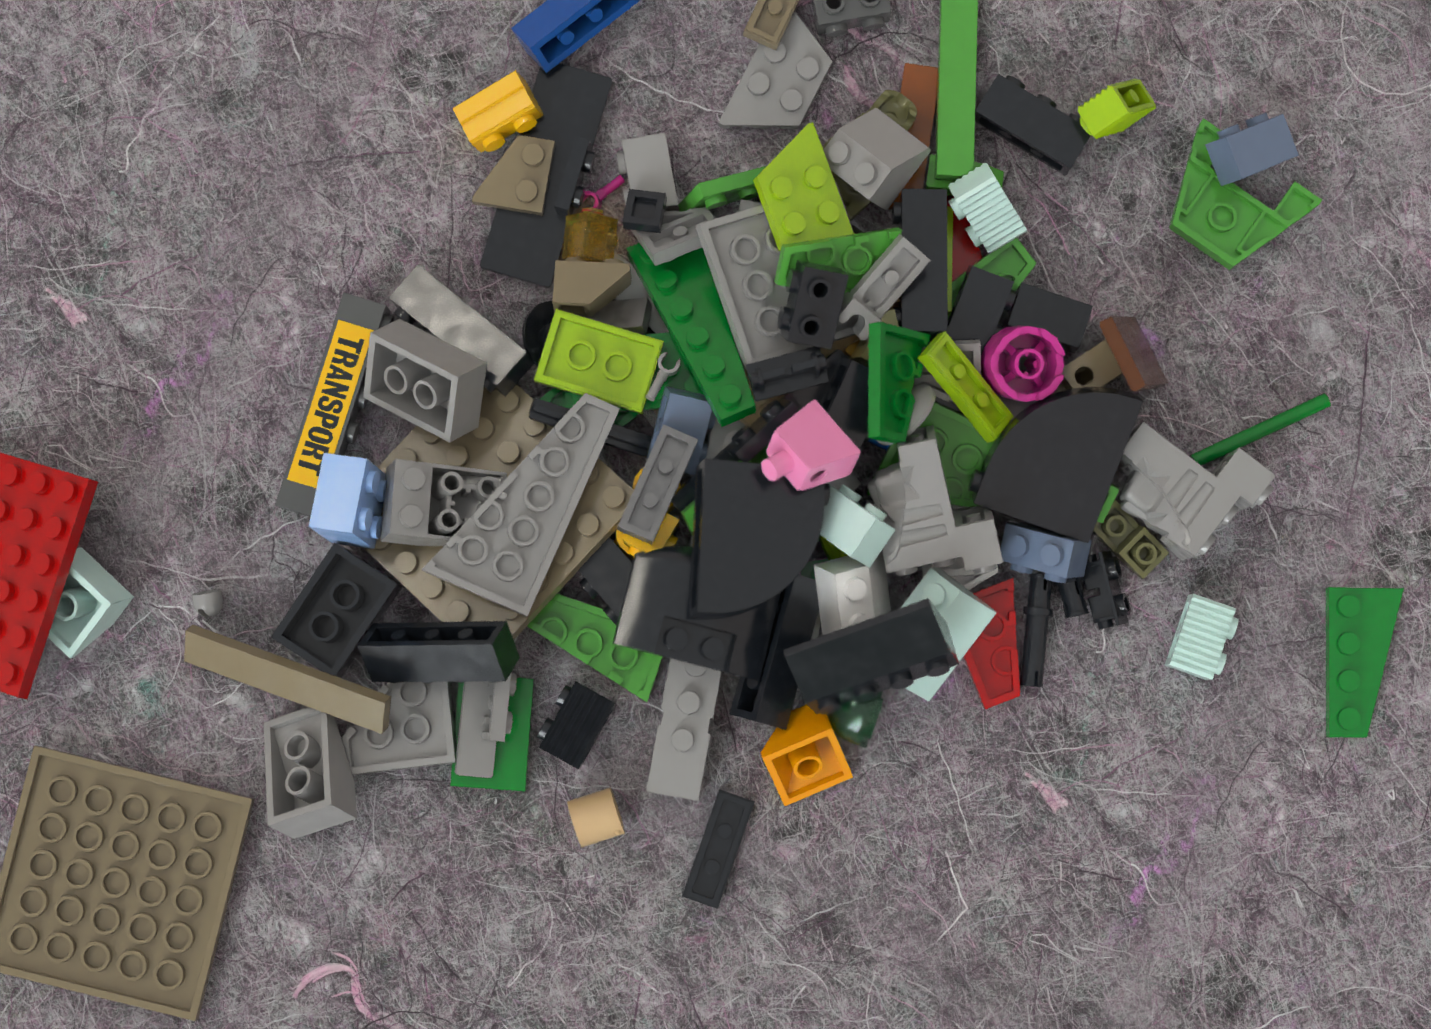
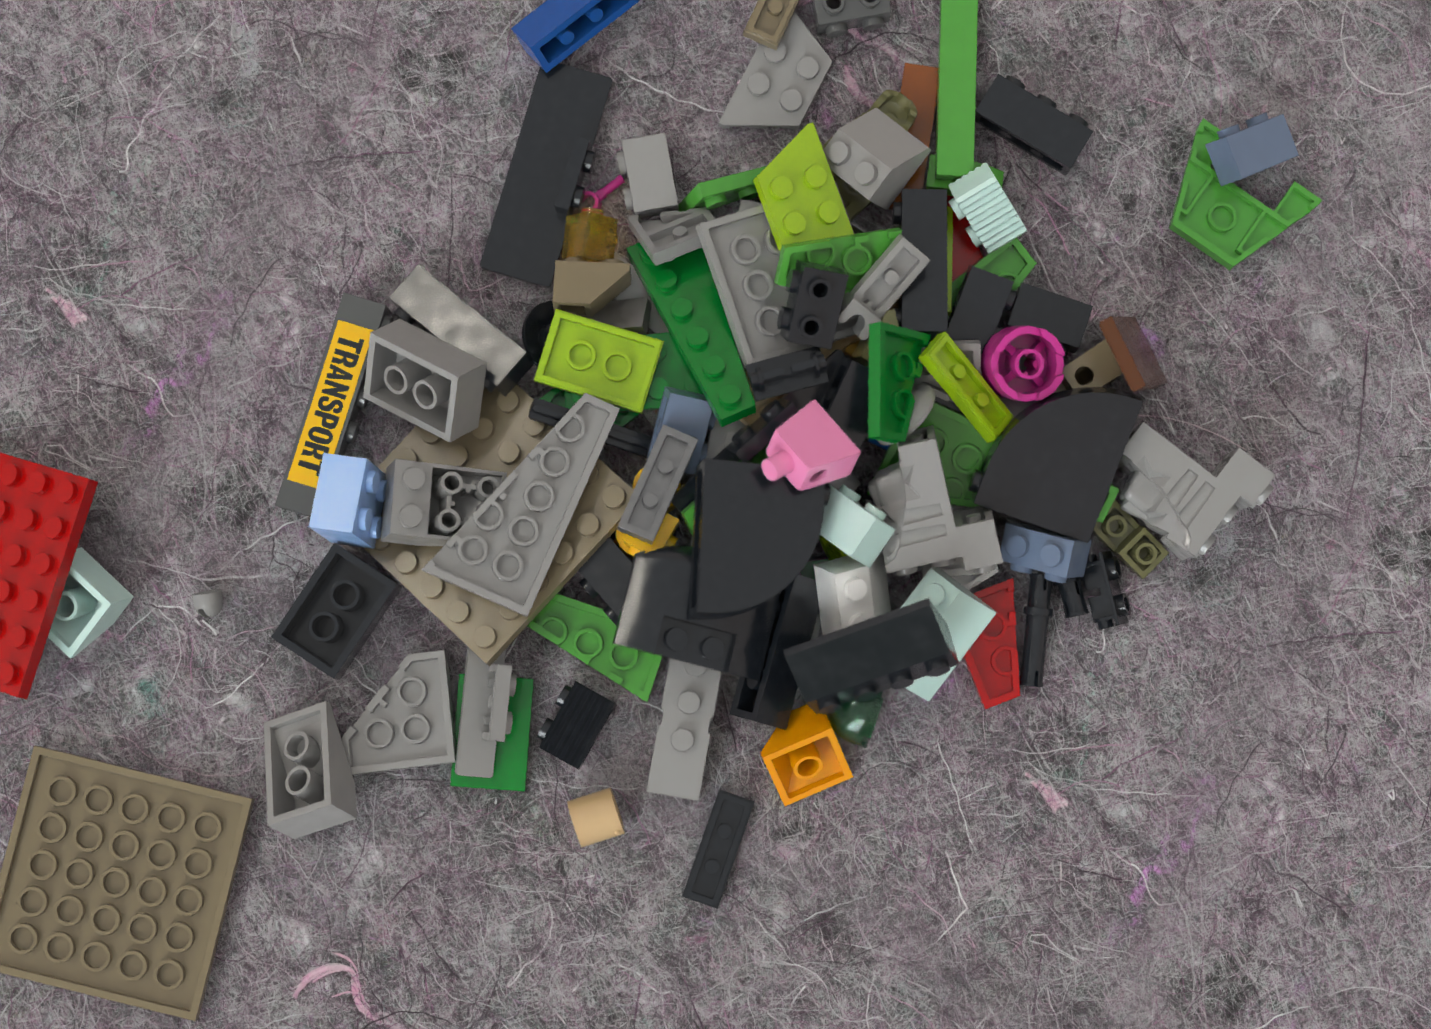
dark tan tile [184,624,391,734] -> none
black brick [358,621,520,683] -> none
yellow brick [453,70,543,153] -> none
dark tan wing [472,135,556,216] -> none
black plate [622,189,667,233] -> none
light grey hand [646,352,680,401] -> none
lime brick [1078,78,1156,139] -> none
light aqua brick [1165,594,1239,680] -> none
green bar [1190,393,1331,466] -> none
green wing [1326,587,1404,738] -> none

